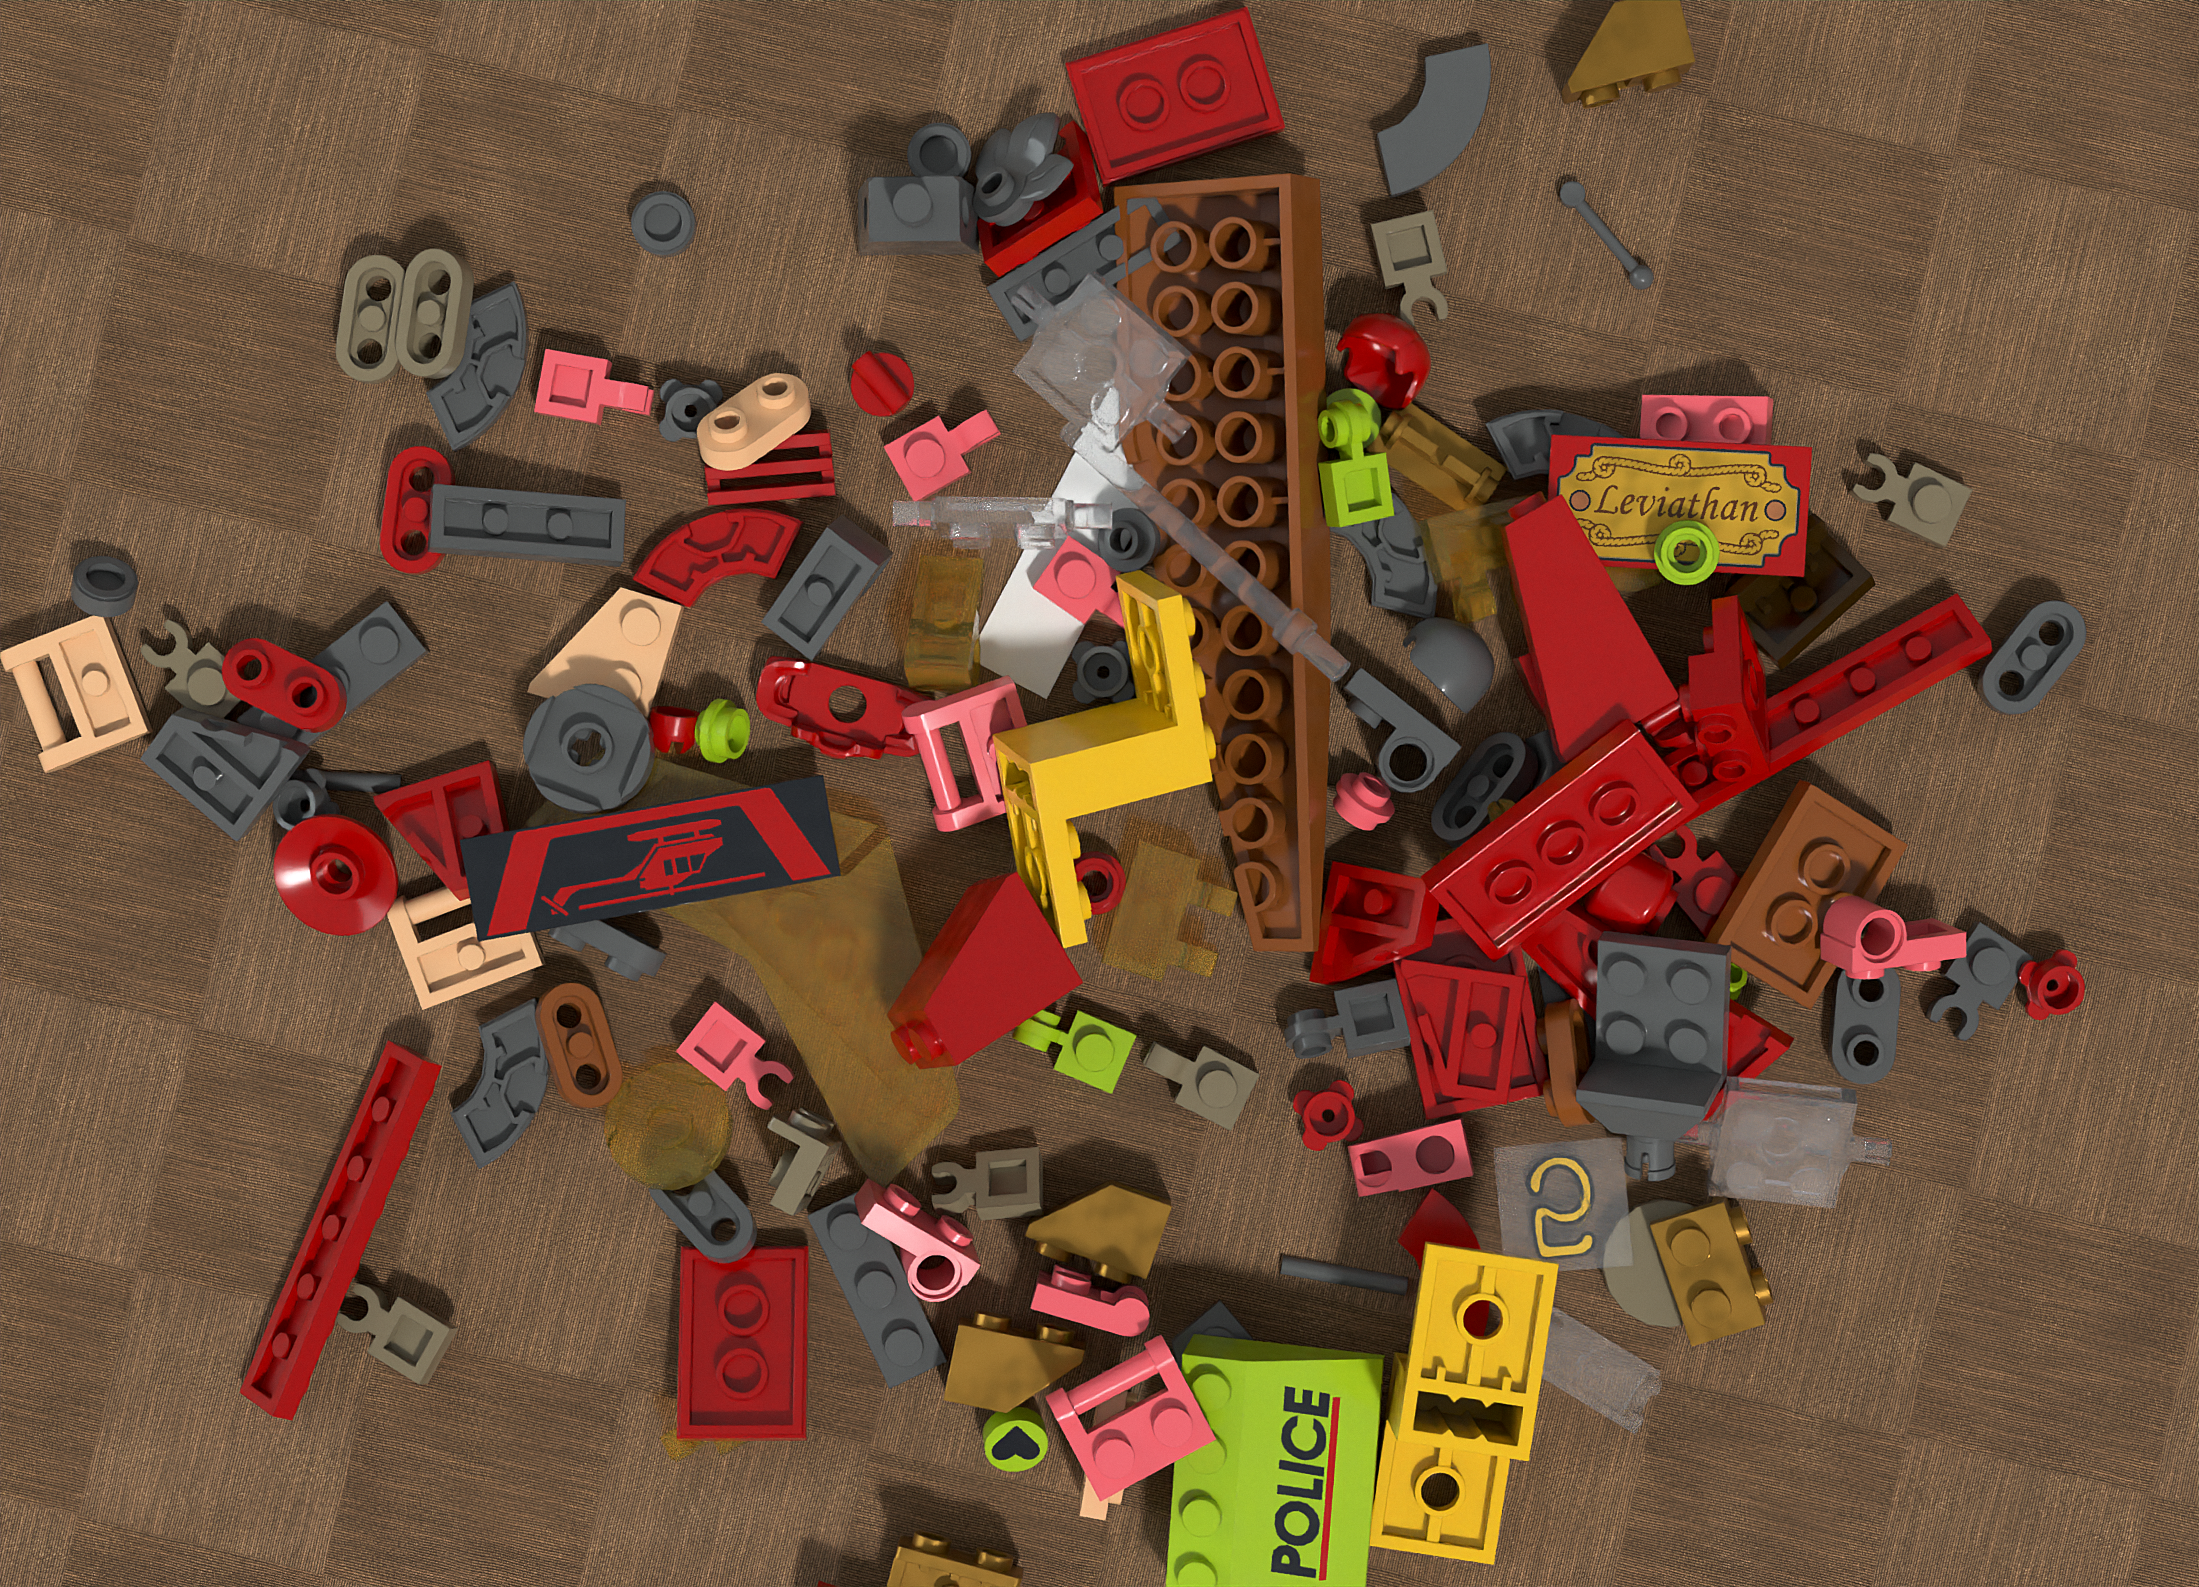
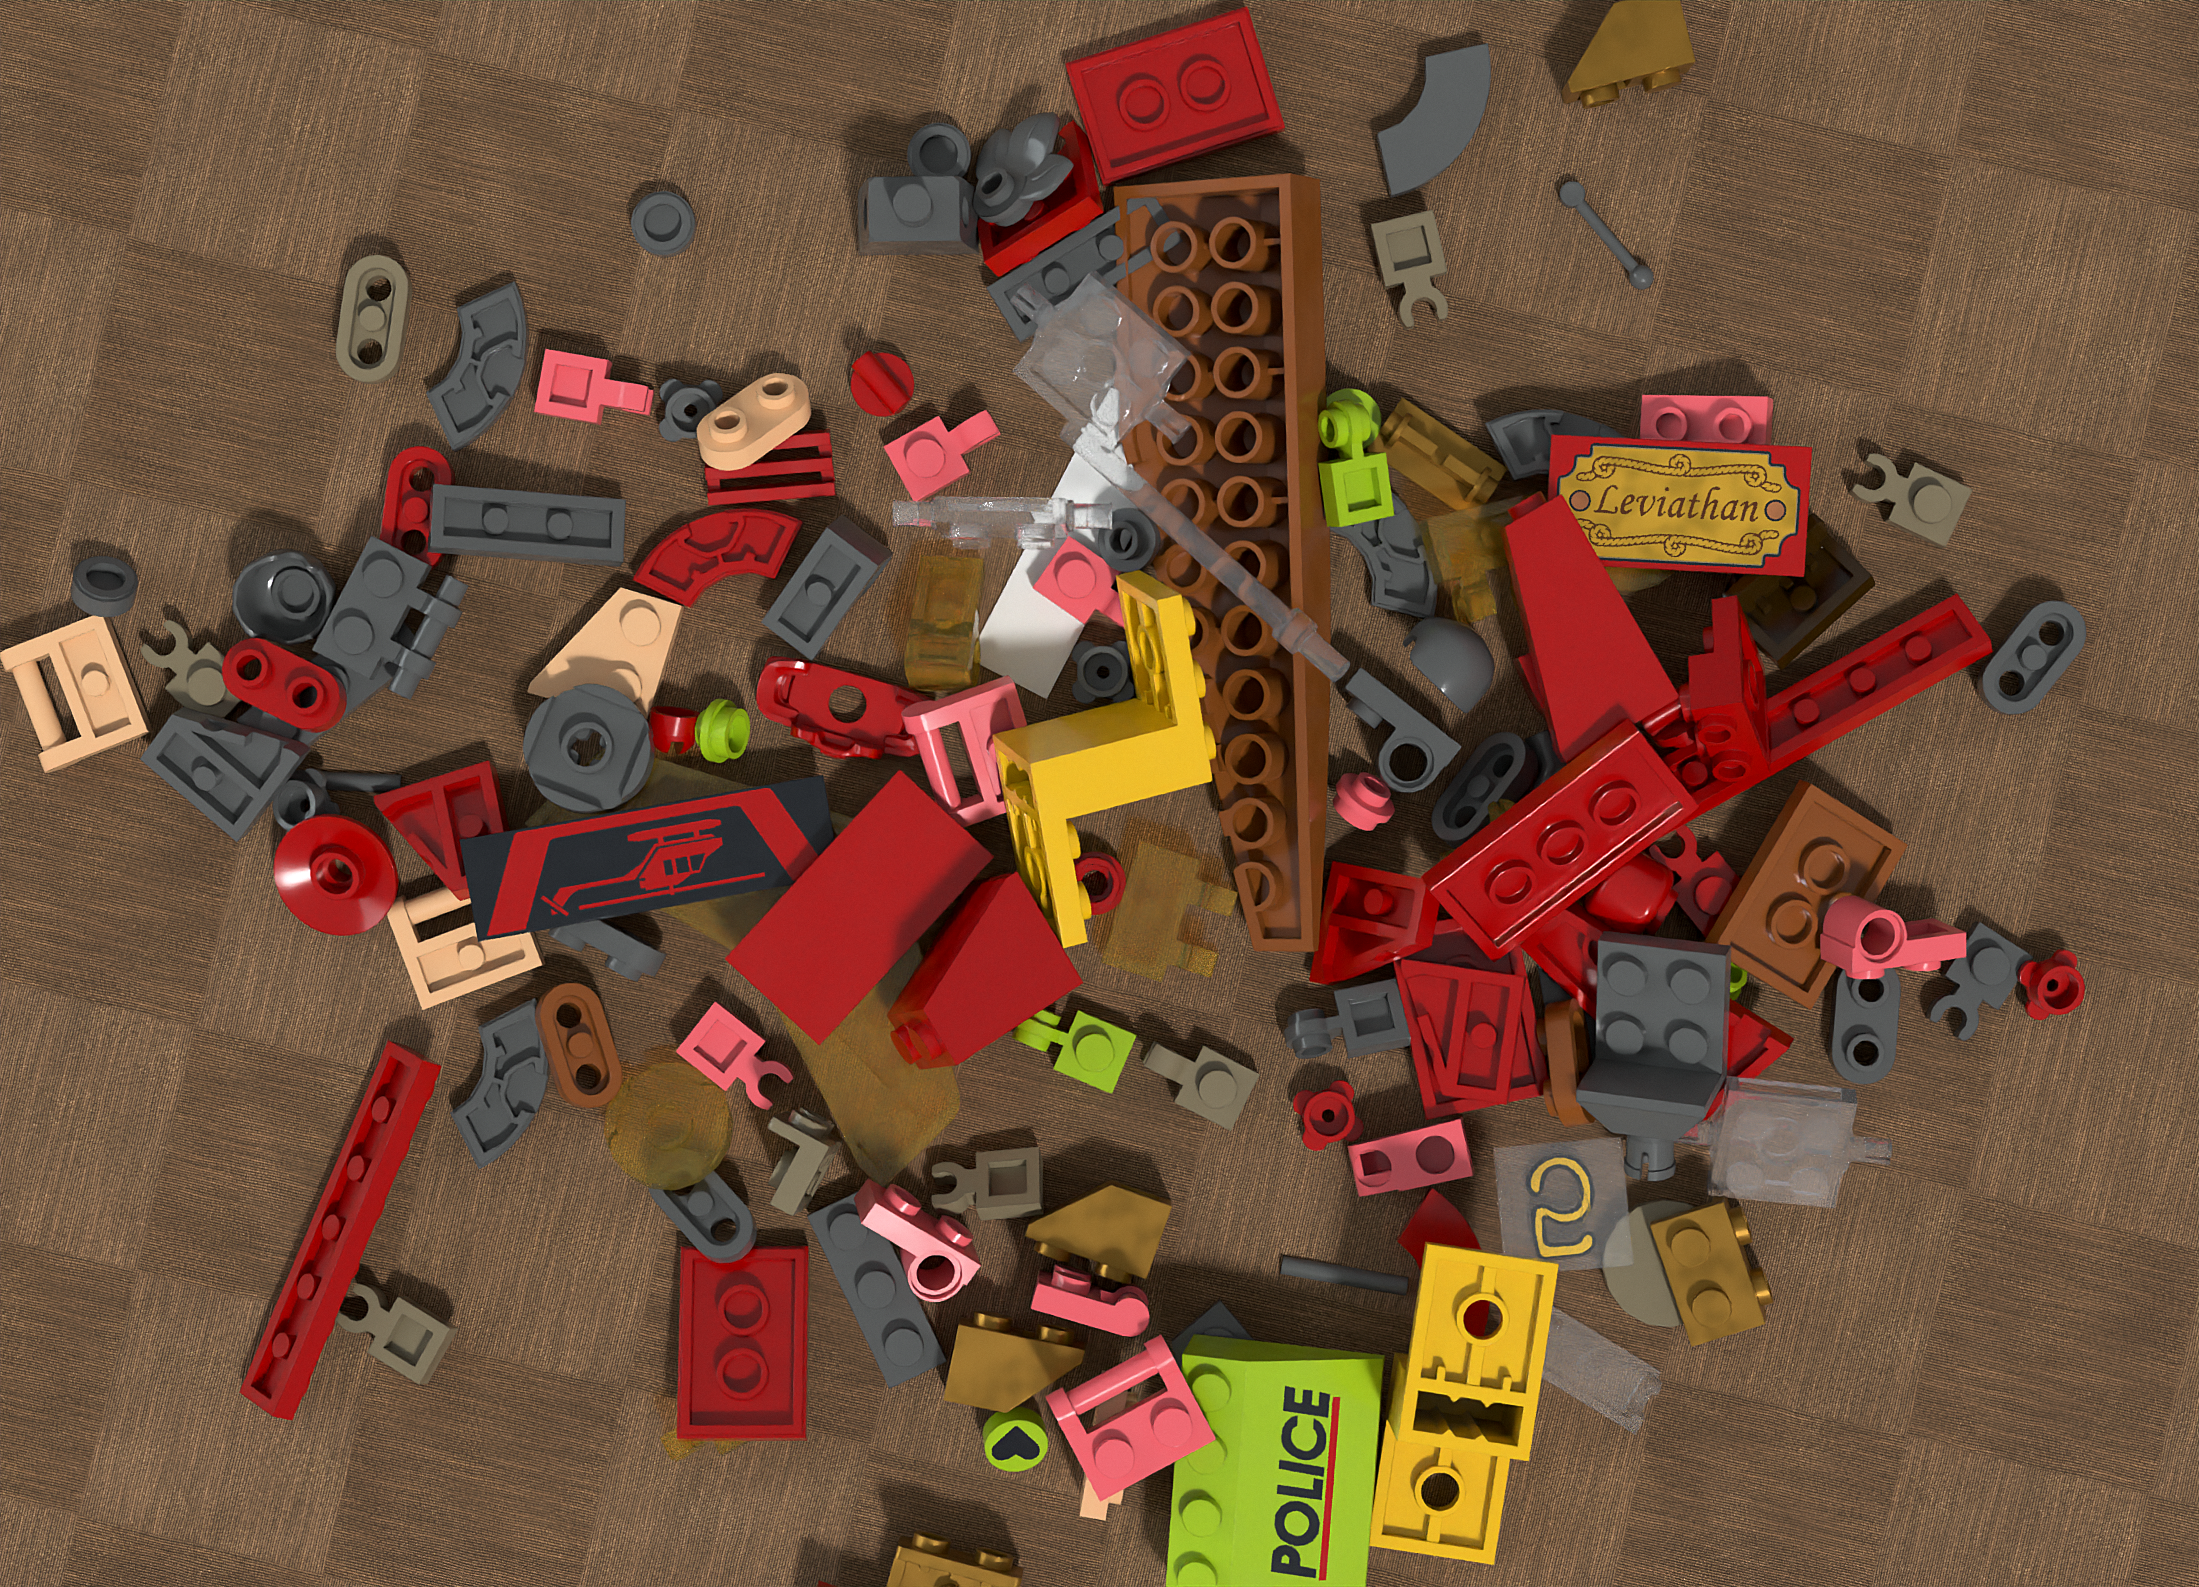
dark tan plate [395,248,474,379] -> none
red hair [1336,313,1431,410] -> none
lime plate [1654,520,1720,585] -> none
none -> dark grey hair [232,549,337,646]
none -> dark grey plate [312,536,469,700]
none -> red tile [725,769,994,1046]

